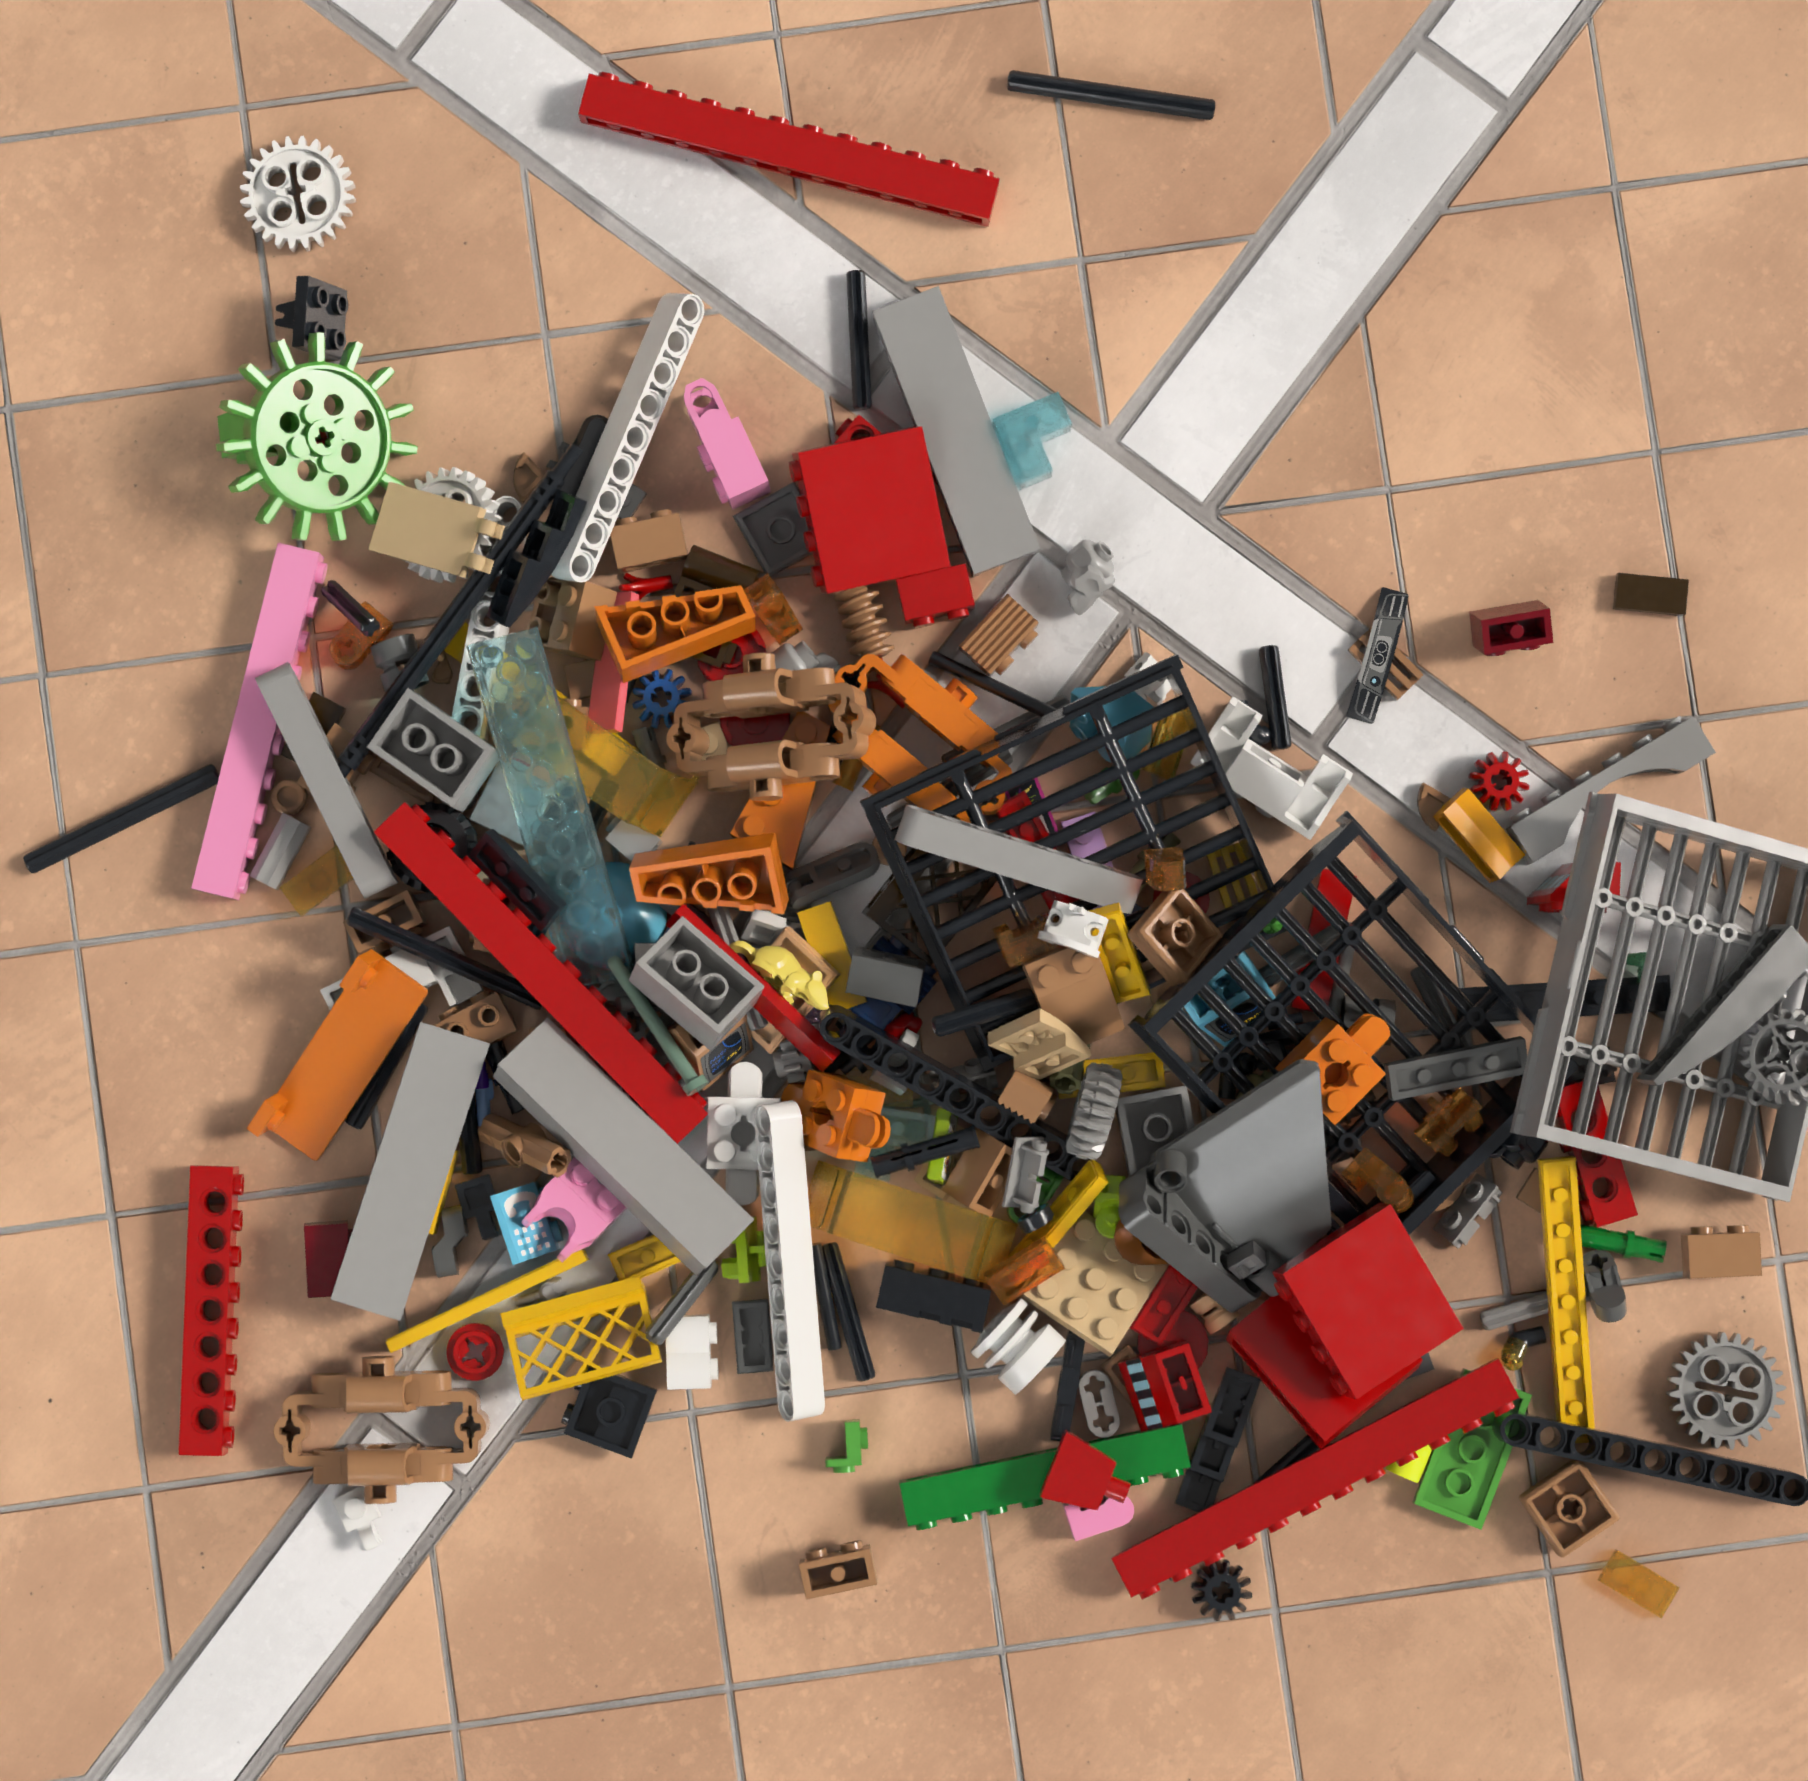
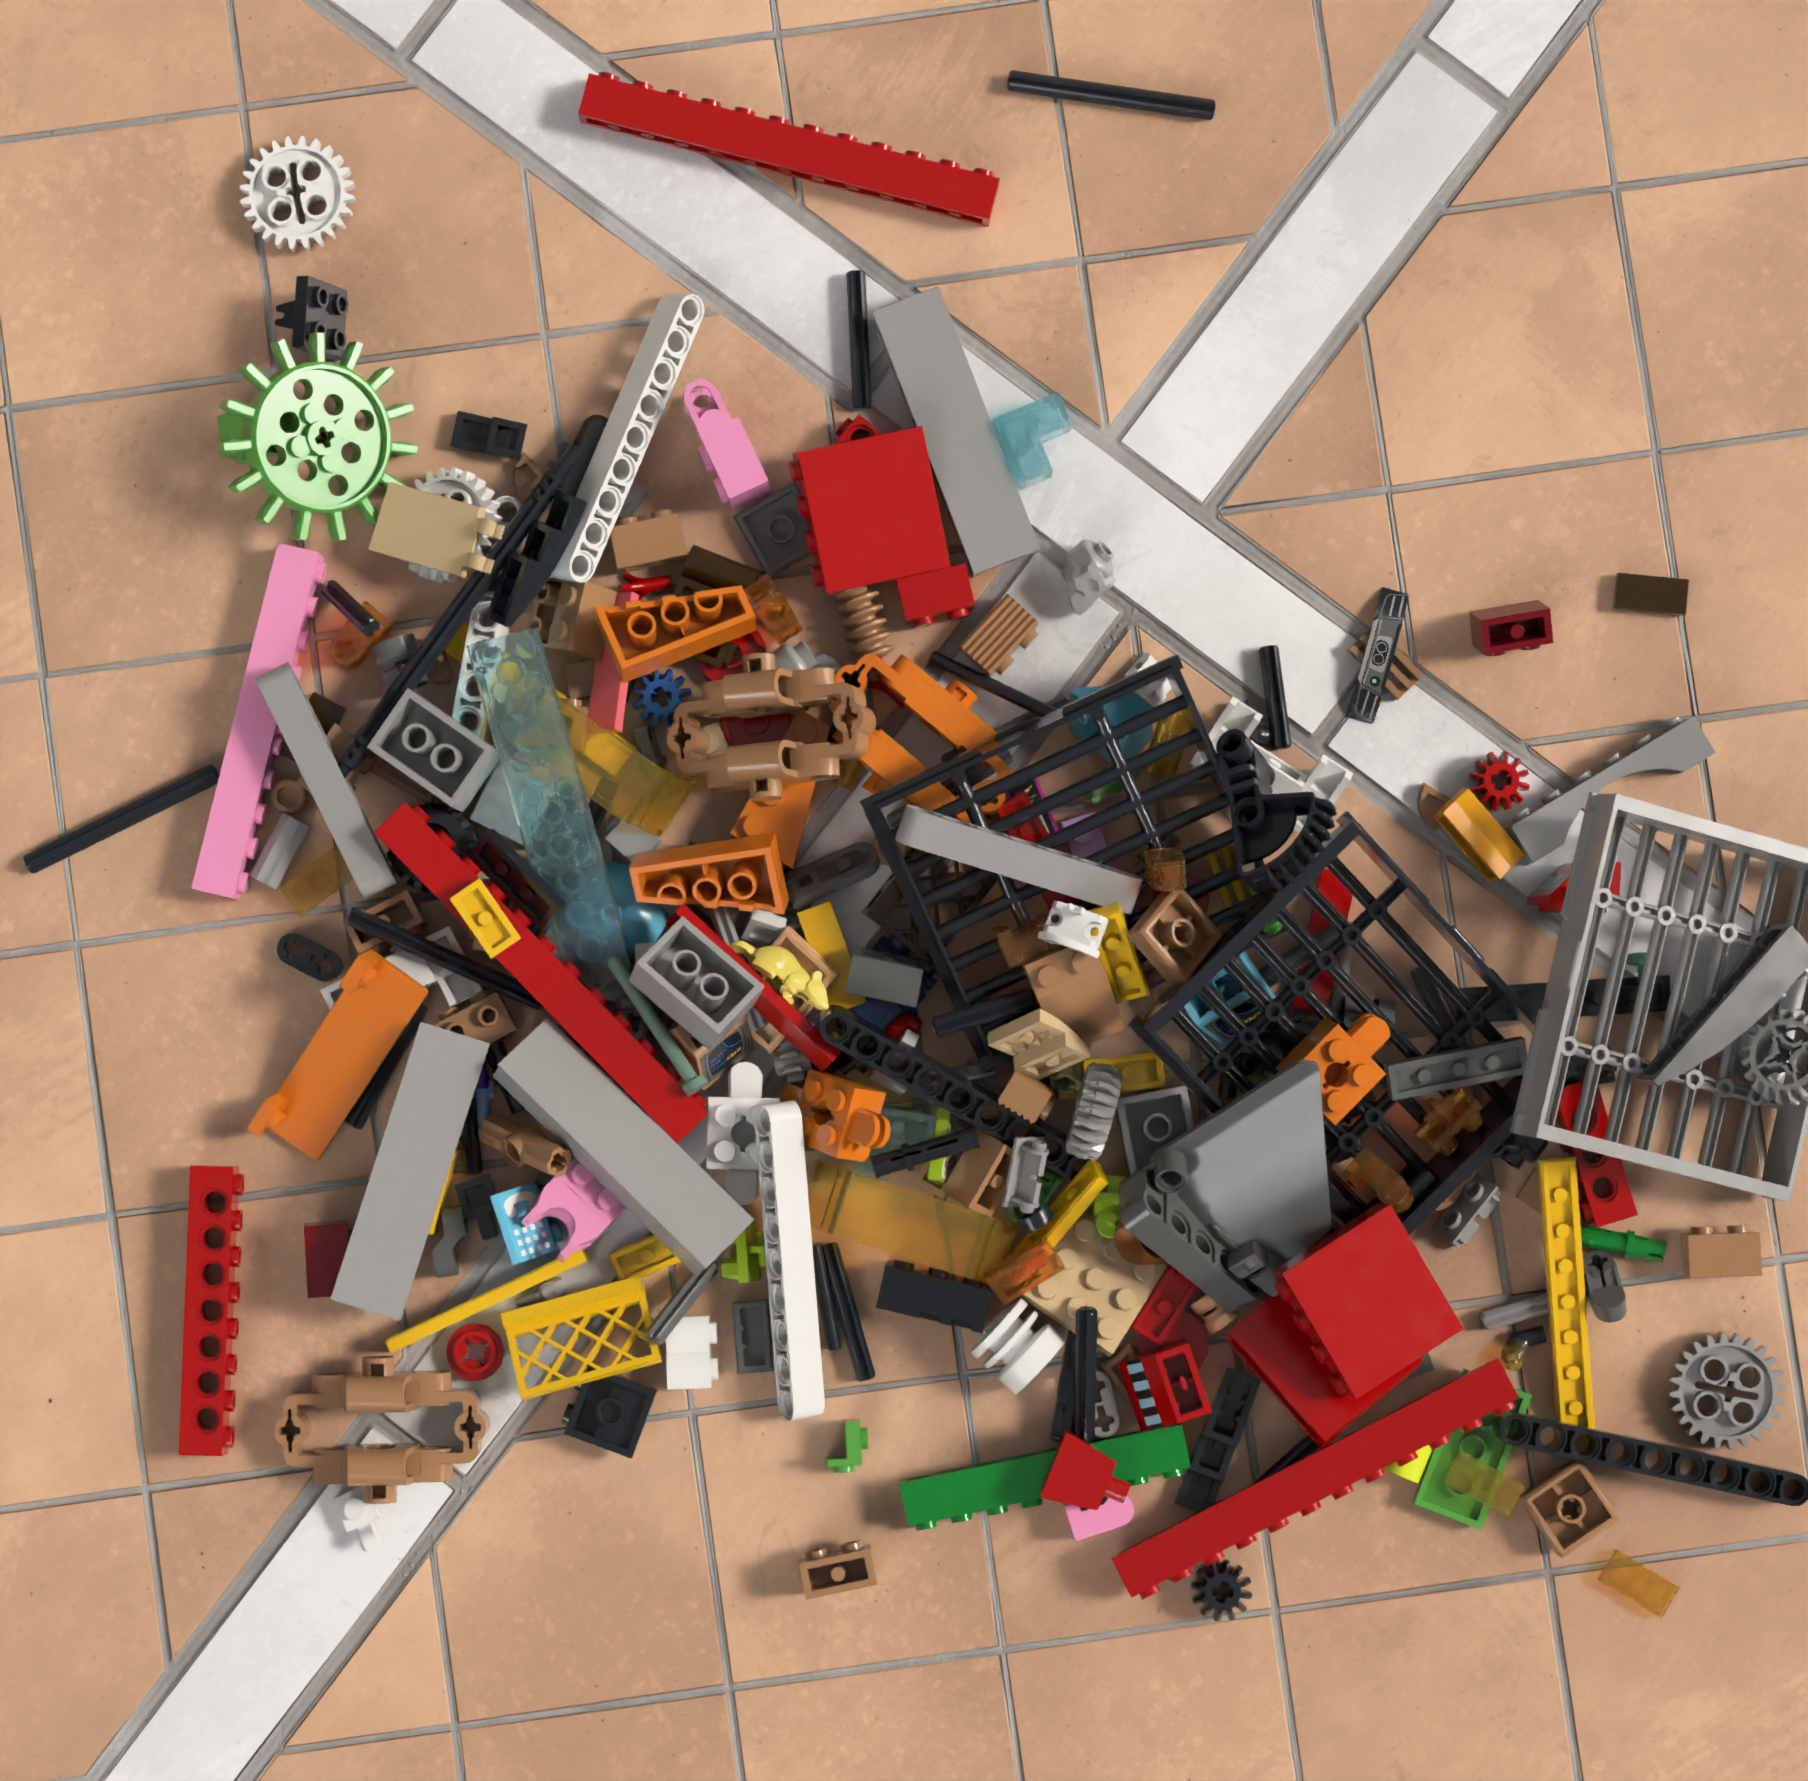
none -> black beam [277,933,343,982]
none -> black slope [450,411,528,460]
none -> yellow plate [450,878,521,959]
none -> black axle [1073,1306,1097,1443]
none -> black arm [1216,729,1337,893]
none -> clear yellow plate [1442,1450,1525,1517]

